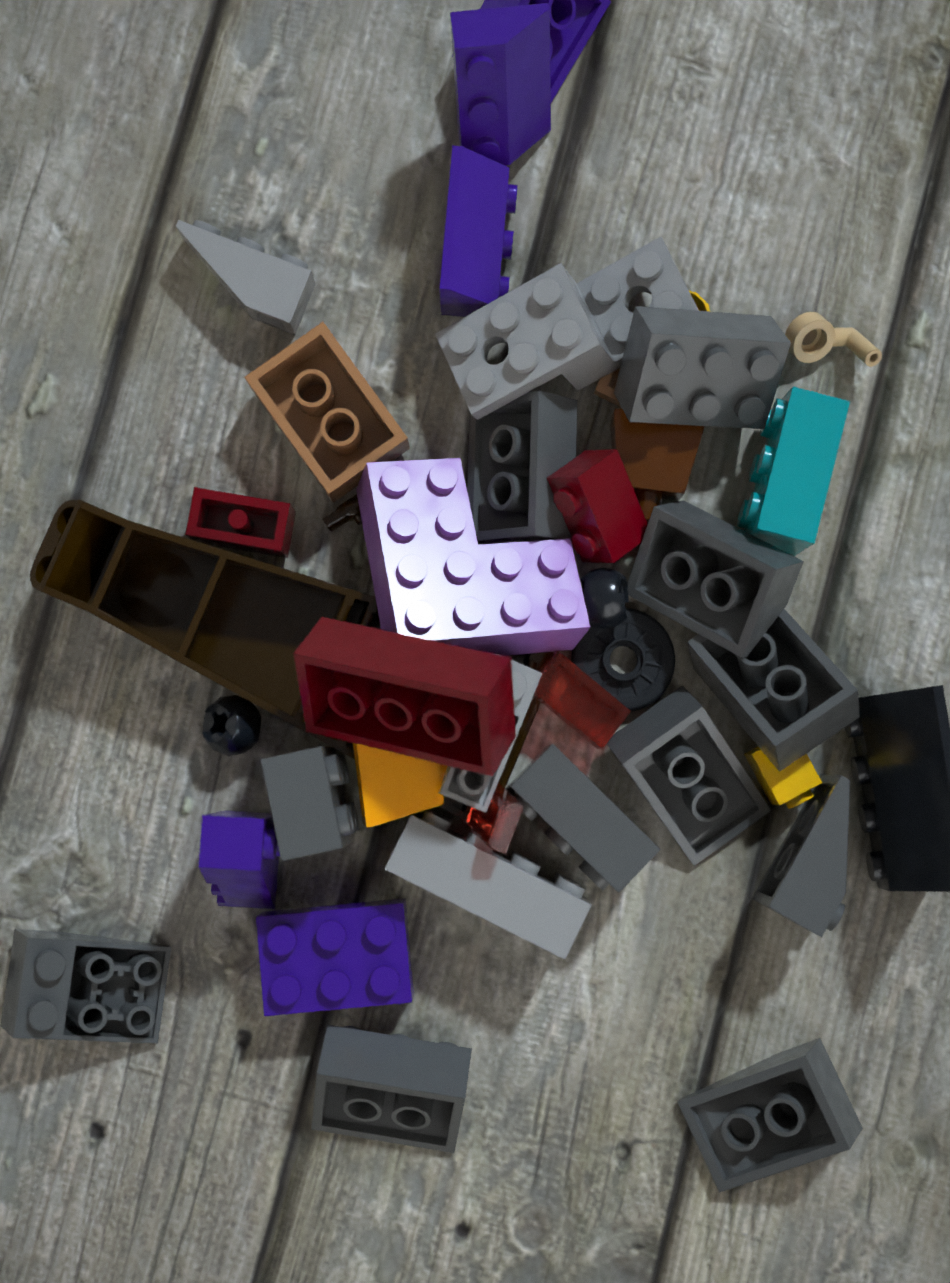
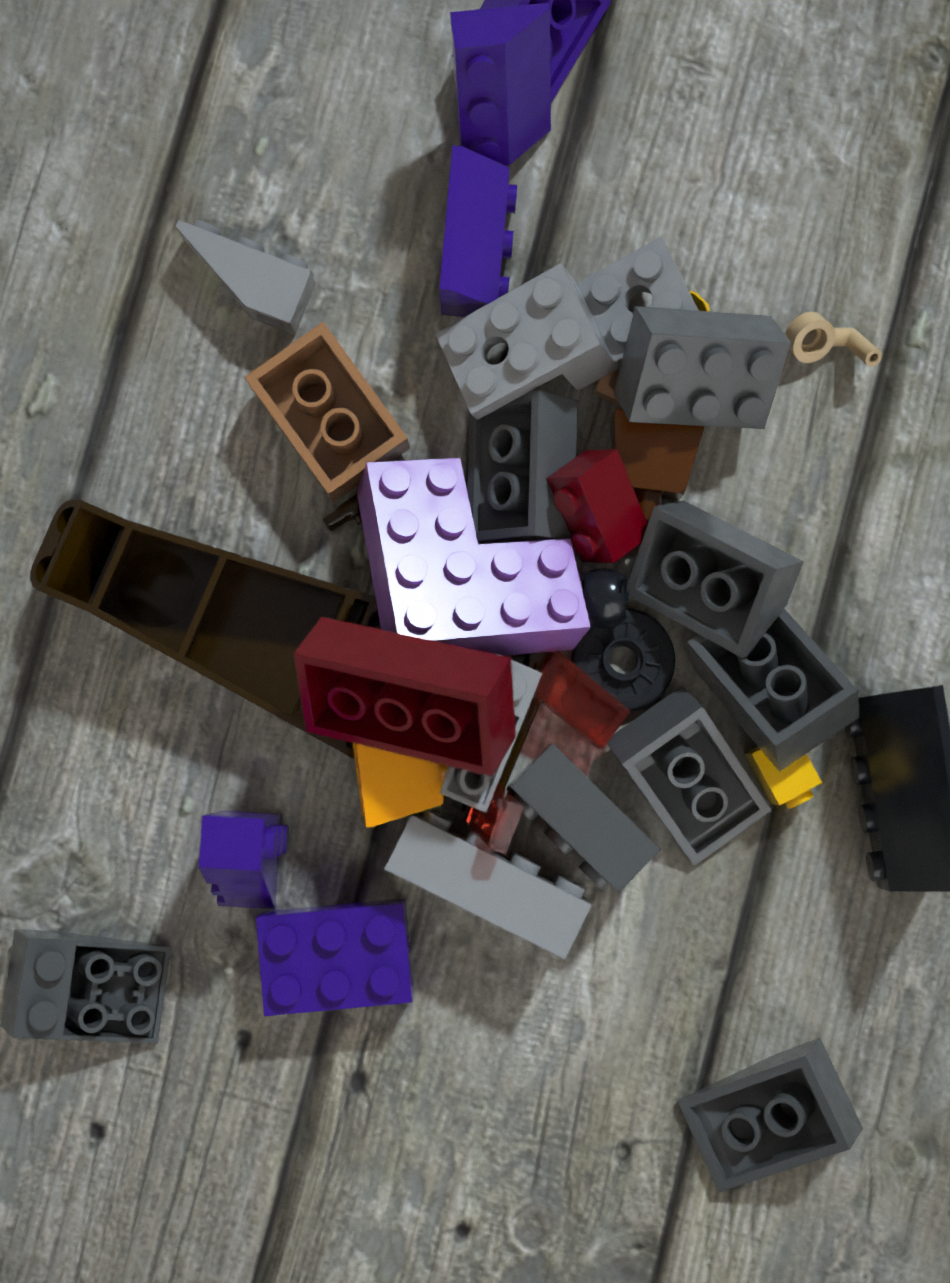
dark red brick [185,487,296,558] -> none
black piece [202,695,262,756] -> none
dark grey brick [261,746,360,861] -> none
dark grey slope [311,1024,472,1153] -> none
teal brick [737,386,850,556] -> none
dark grey slope [752,774,850,937] -> none

